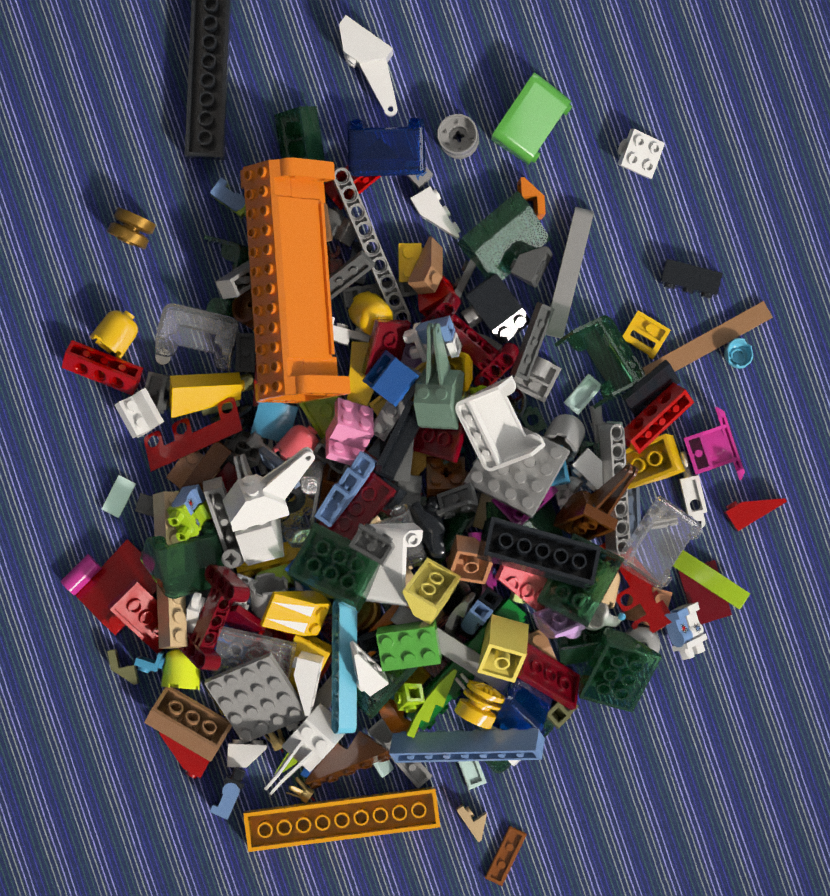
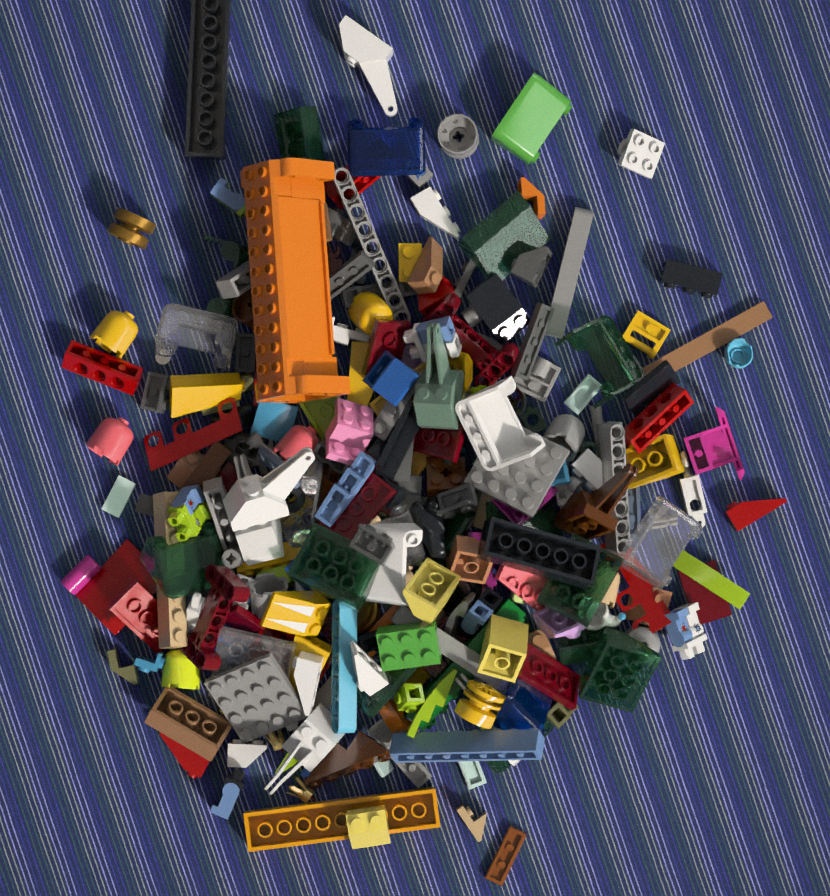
white bracket [115,388,164,438] -> none
none -> coral cylinder [86,417,133,466]
none -> light yellow slope [346,805,391,849]

